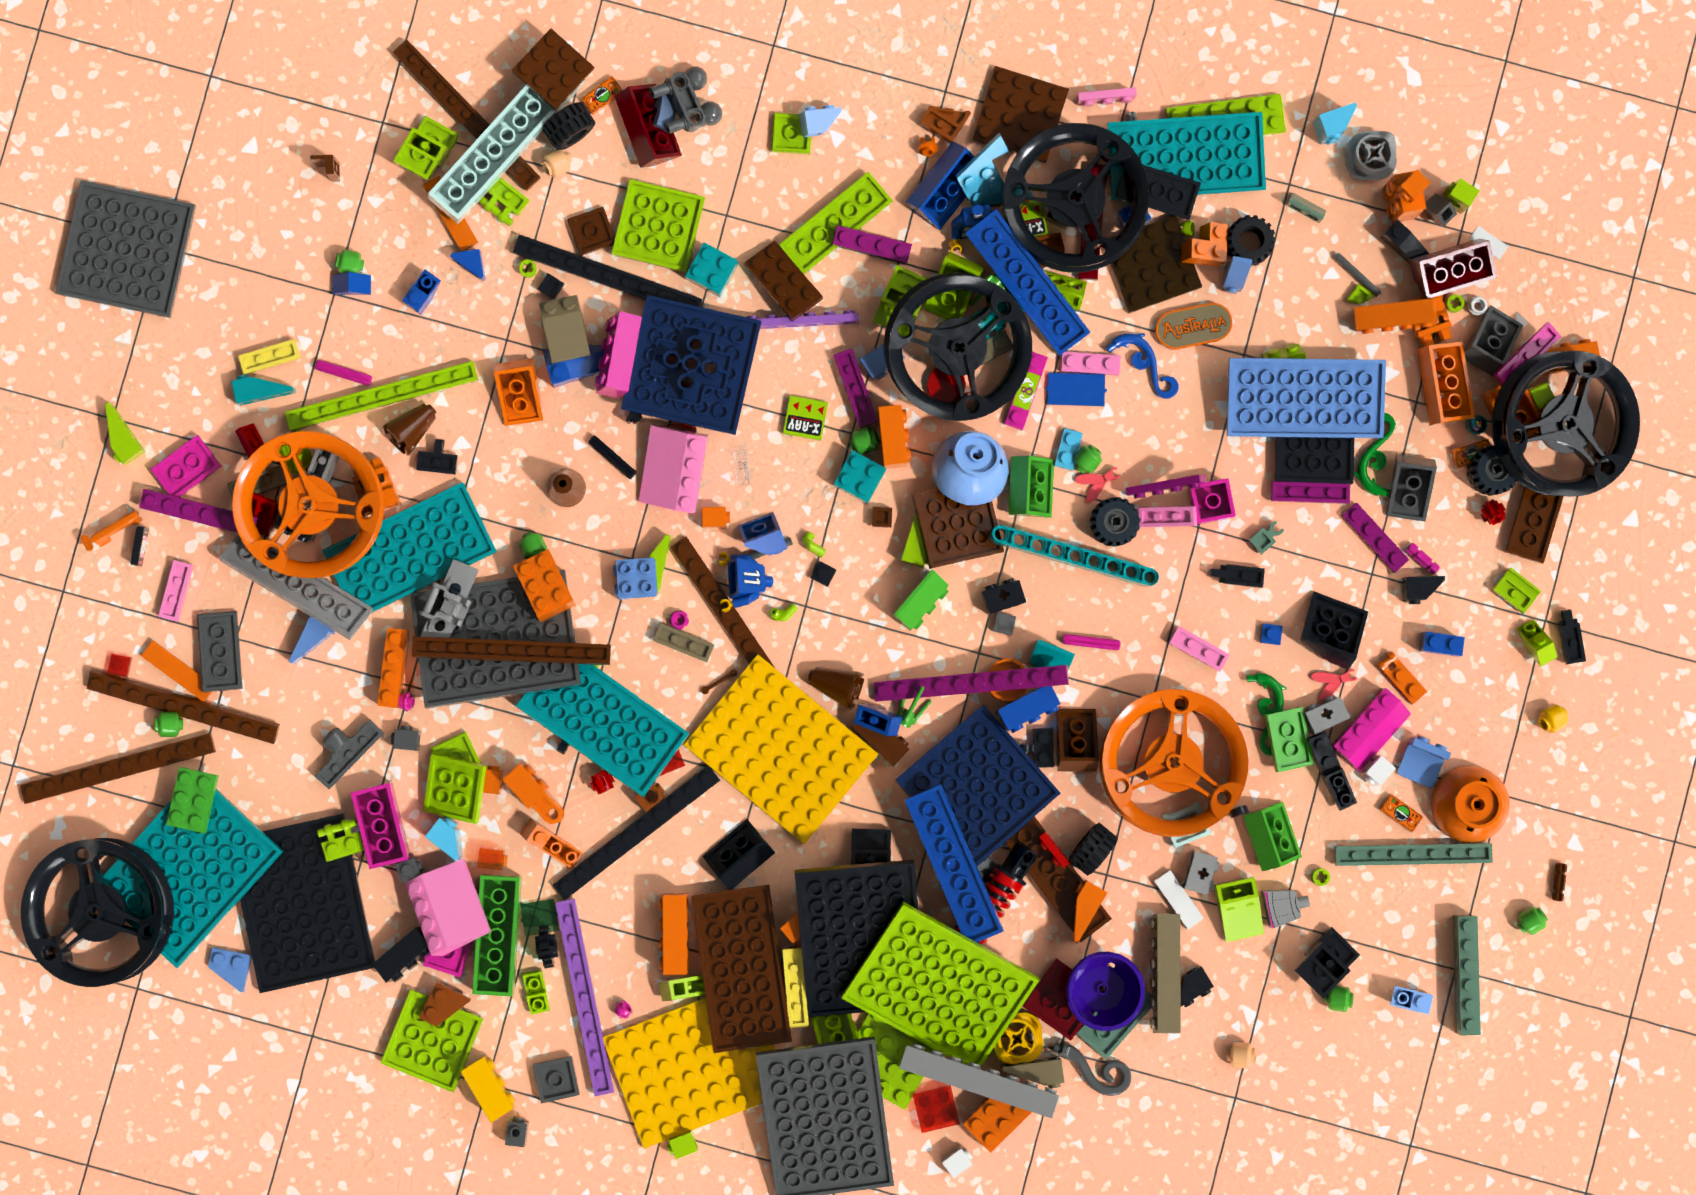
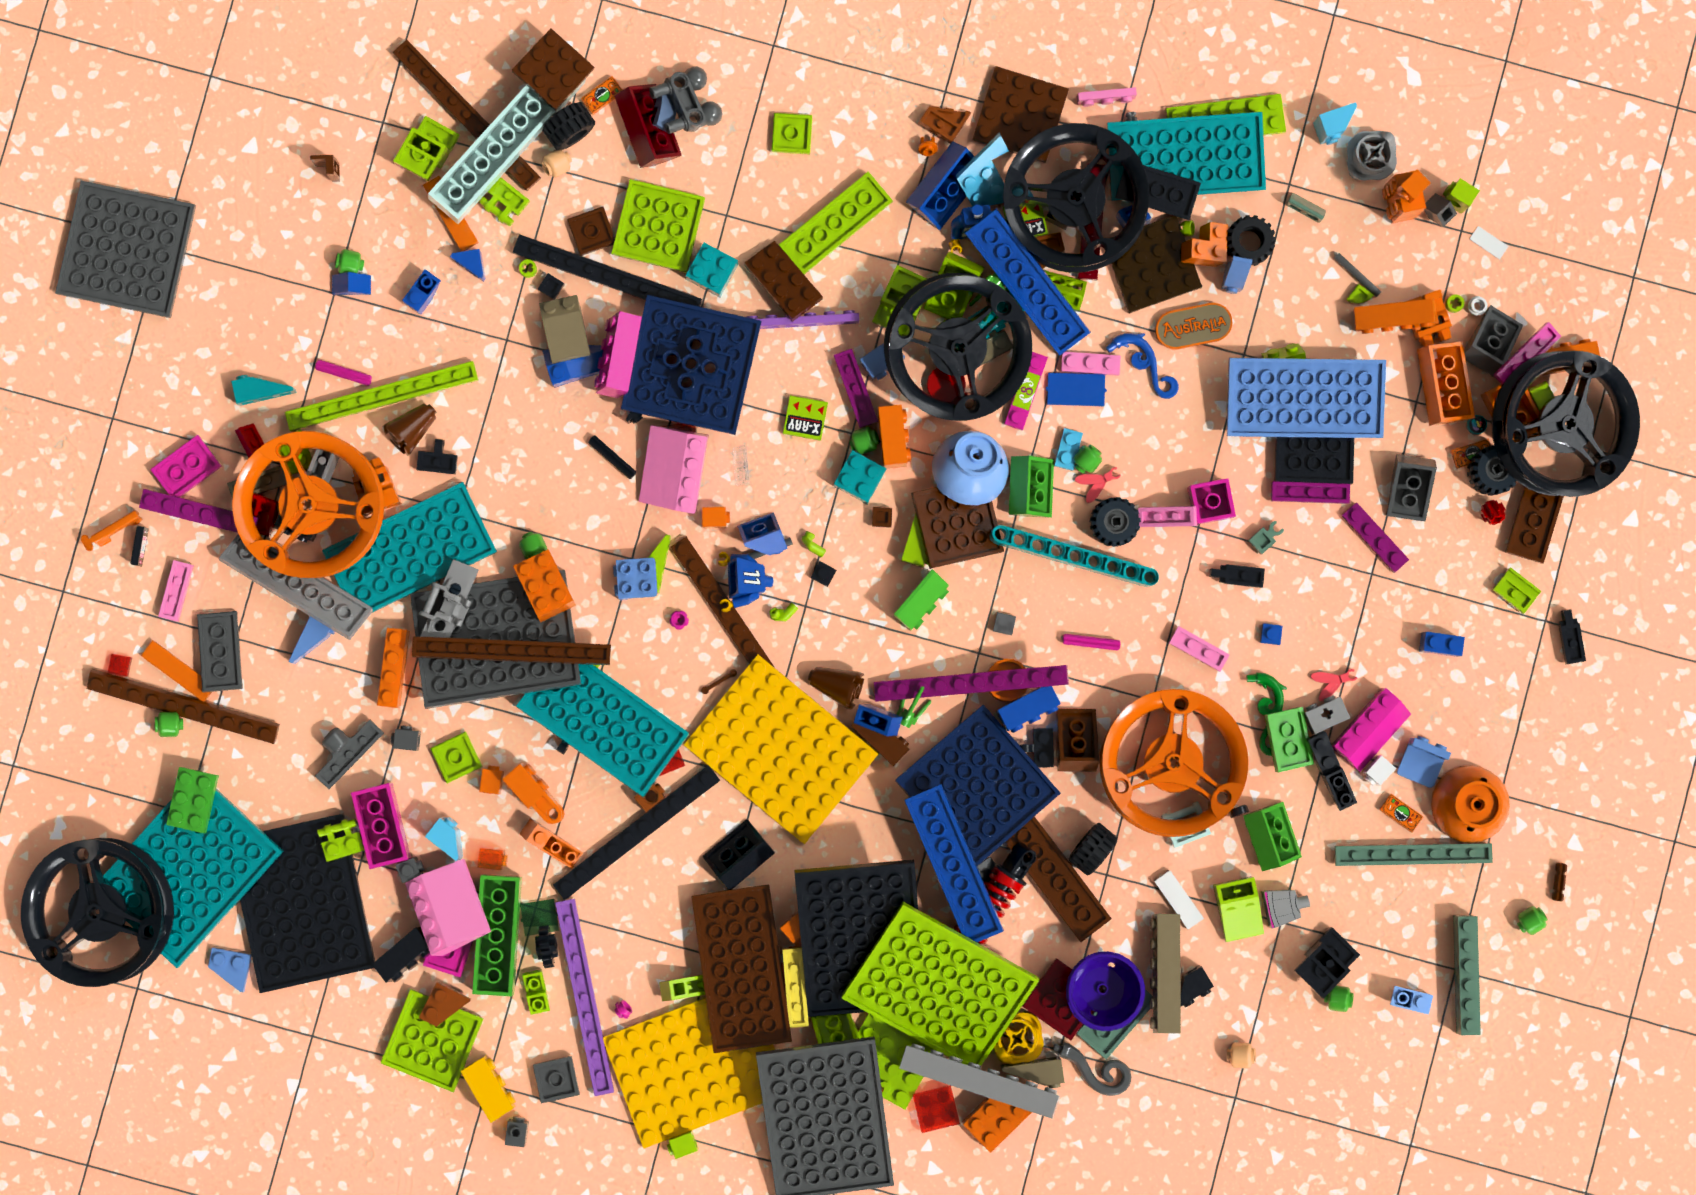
reddish brown plate [20,733,216,804] -> none
lime slope [105,402,146,465] -> none
light yellow plate [238,339,301,375] -> none
dark pink plate [399,692,415,712] -> none
lime plate [423,753,487,824] -> none
orange slope [494,358,543,426] -> none
reddish brown cone [547,469,586,507] -> none
red gear [590,770,615,795] -> none
dark tan plate [653,623,714,663] -> none
orange brick [659,893,689,975] -> none
light blue slope [799,105,842,137] -> none
magenta plate [832,225,912,263] -> none
black bracket [851,828,891,865] -> none
white brick [941,1146,973,1179] -> none
black brick [981,578,1026,615] -> none
teal slope [1027,639,1075,669] -> none
red plate [1039,831,1070,868] -> none
orange slope [1072,880,1107,944] -> none
magenta plate [1126,474,1207,499] -> none
light grey brick [1182,850,1220,895] -> none
black slope [1300,591,1368,670] -> none
lime bush [1311,868,1330,886] -> none
green plant [1354,413,1396,497] -> none
orange plate [1376,651,1428,705] -> none
black slope [1380,219,1429,264] -> none
black slope [1402,576,1445,605] -> none
dark pink axle [1406,543,1440,575] -> none
dark red slope [1410,239,1497,299] -> none
lime slope [1516,619,1557,666] -> none
yellow head [1538,704,1568,733] -> none

